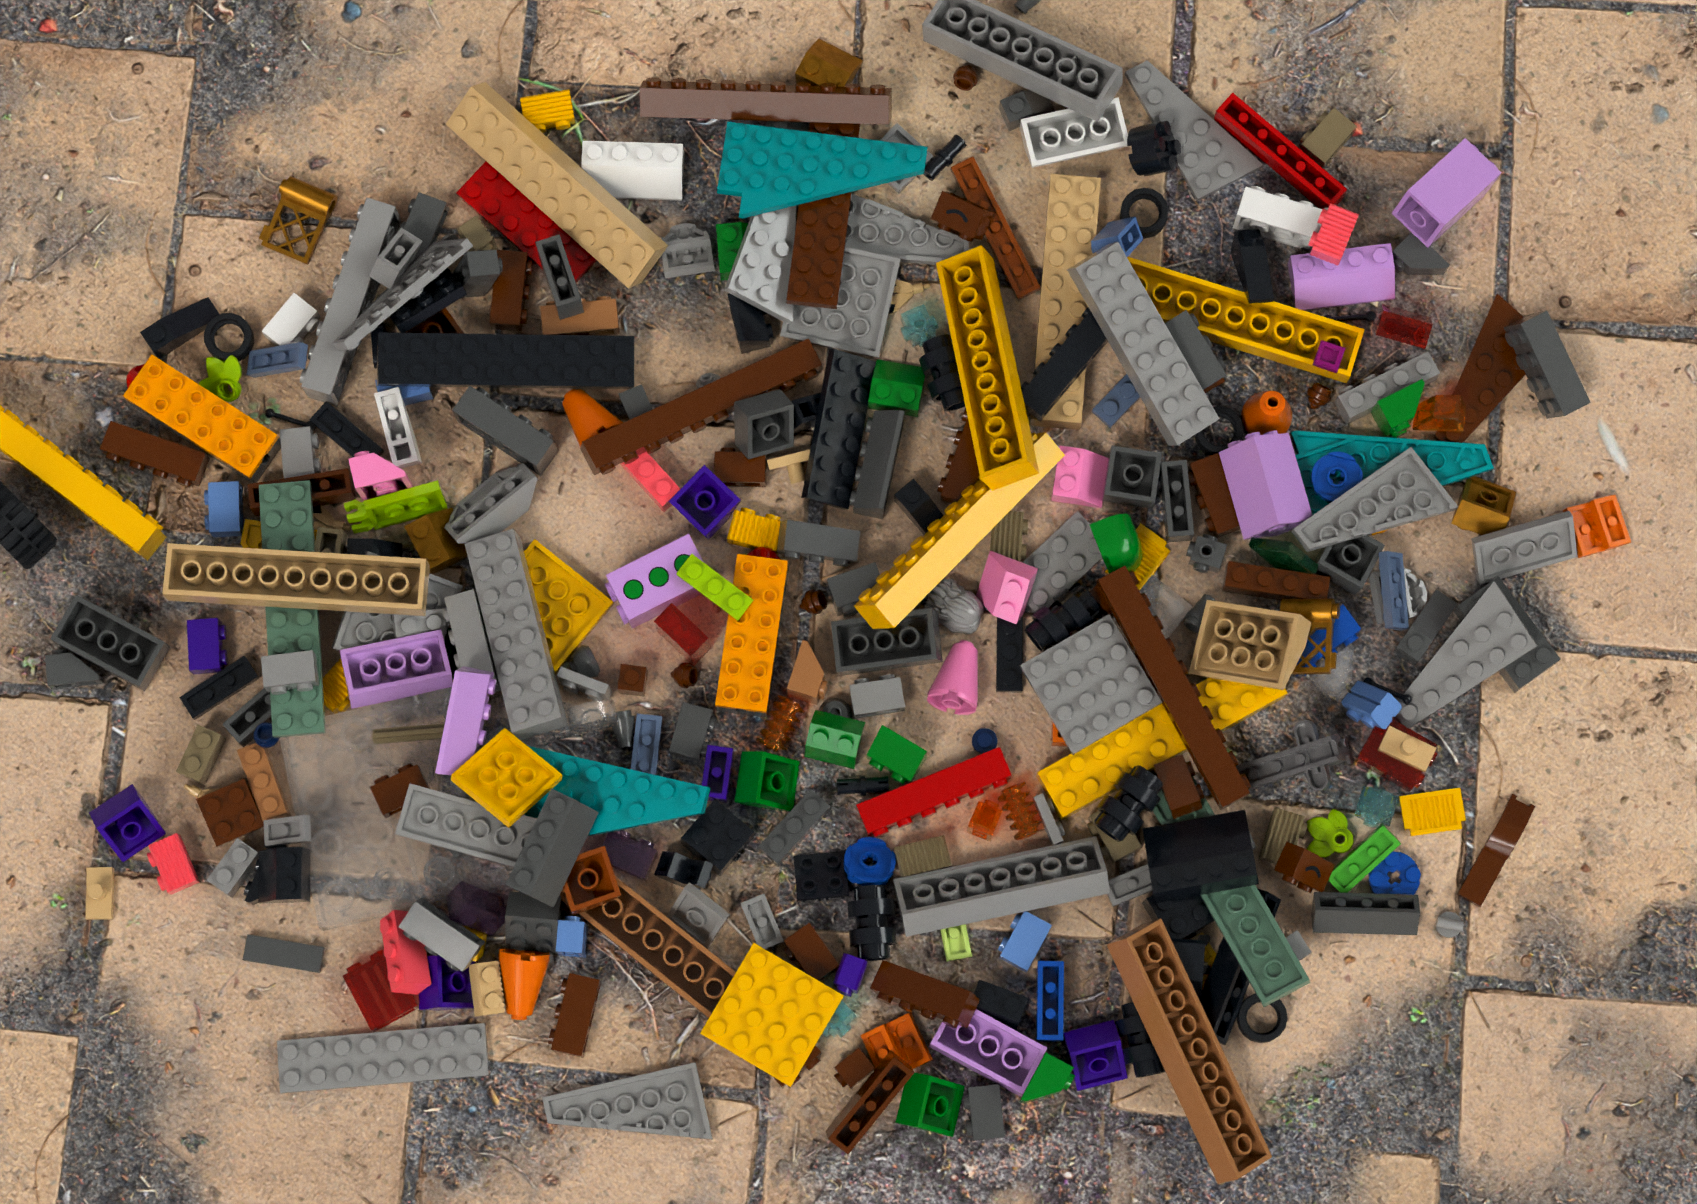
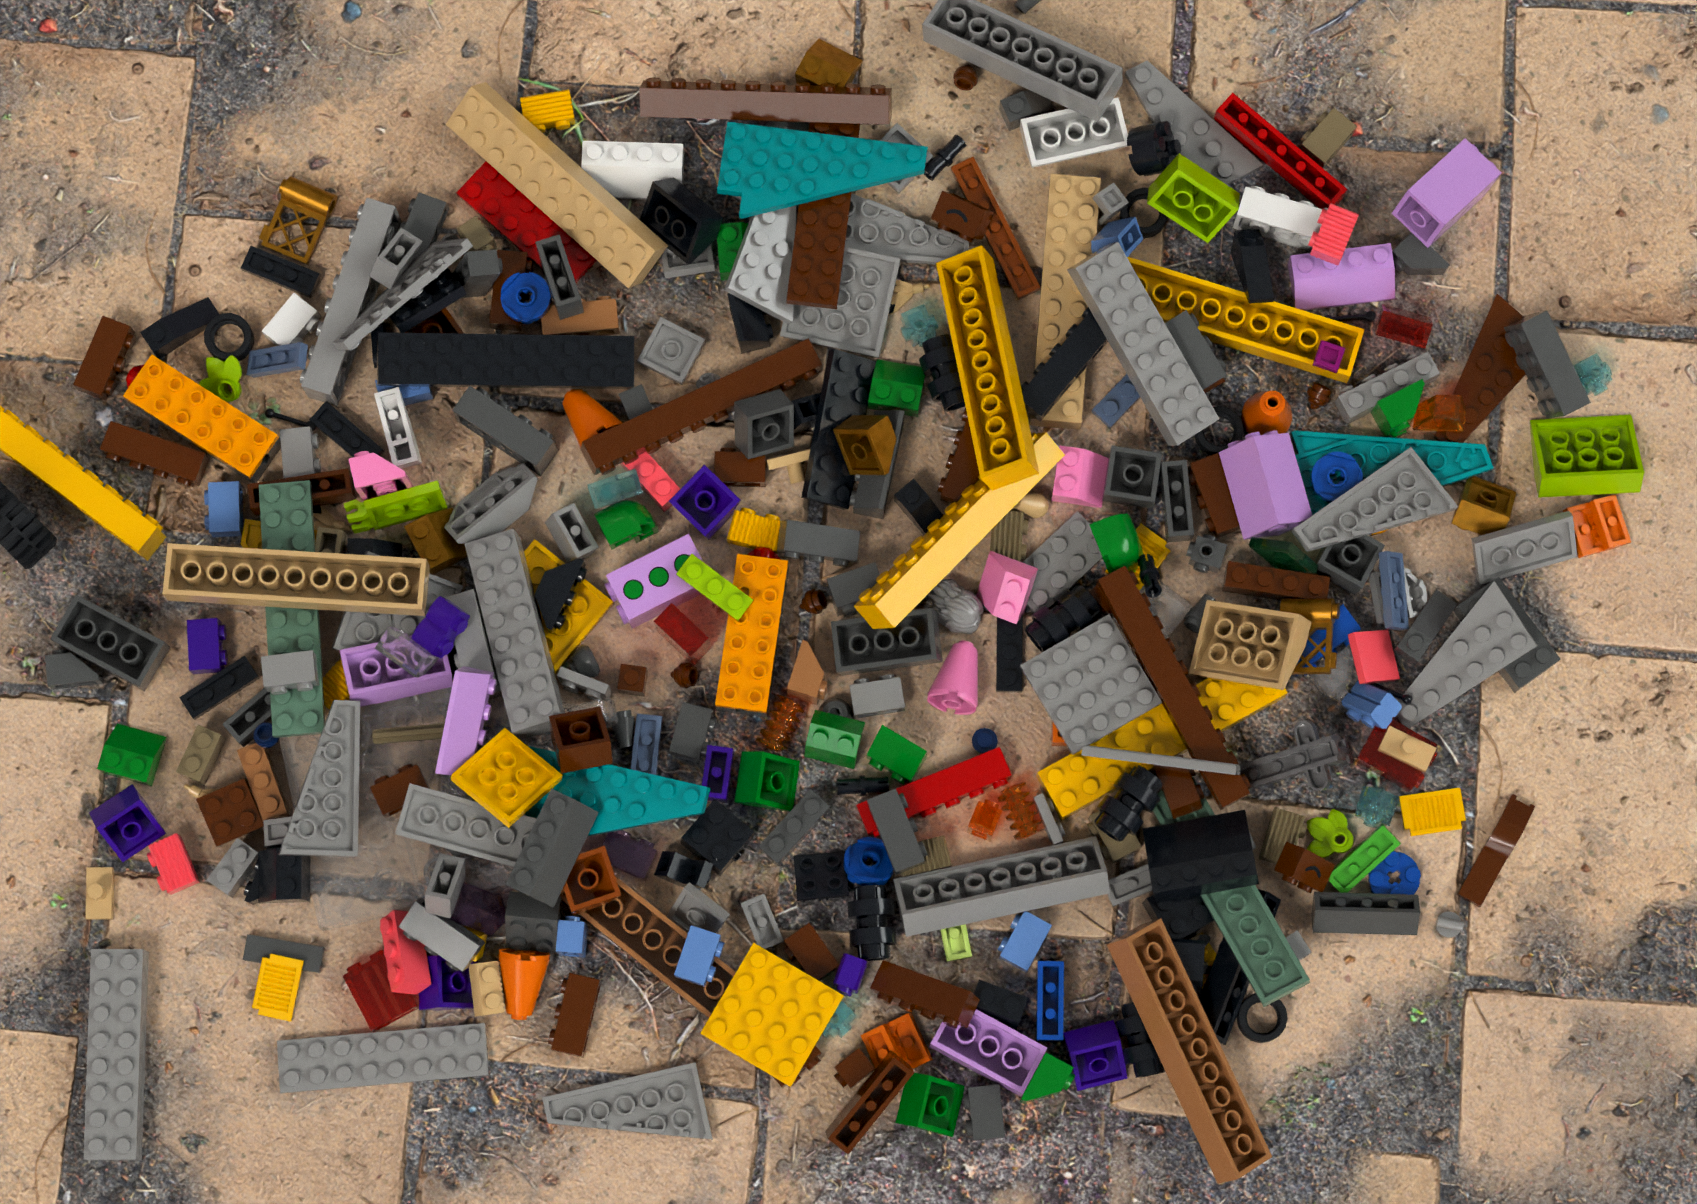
none -> reddish brown brick [73,316,136,401]
none -> light grey brick [83,949,149,1161]
none -> green slope [97,723,167,787]
none -> black plate [241,246,321,298]
none -> yellow window [252,953,304,1022]
none -> light grey wing [278,700,360,857]
none -> clear brick [375,627,439,677]
none -> dark purple brick [411,596,470,659]
none -> light grey brick [425,853,466,918]
none -> blue plate [500,272,552,324]
none -> black slope [534,559,587,634]
none -> light grey brick [545,503,599,563]
none -> reddish brown brick [549,706,613,774]
none -> clear light blue slope [587,469,644,509]
none -> green brick [594,500,659,550]
none -> light grey plate [637,317,706,385]
none -> black slope [639,178,723,264]
none -> medium blue brick [674,925,724,987]
none -> pearl gold slope [833,415,896,475]
none -> dark grey brick [867,788,928,875]
none -> tan cone [1013,493,1049,518]
none -> light grey tile [1081,745,1241,775]
none -> light grey panel [1093,183,1129,225]
none -> black pin [1137,554,1162,598]
none -> lime brick [1147,153,1240,243]
none -> coral tile [1348,630,1400,684]
none -> lime slope [1529,415,1644,498]
none -> clear light blue brick [1574,353,1612,396]

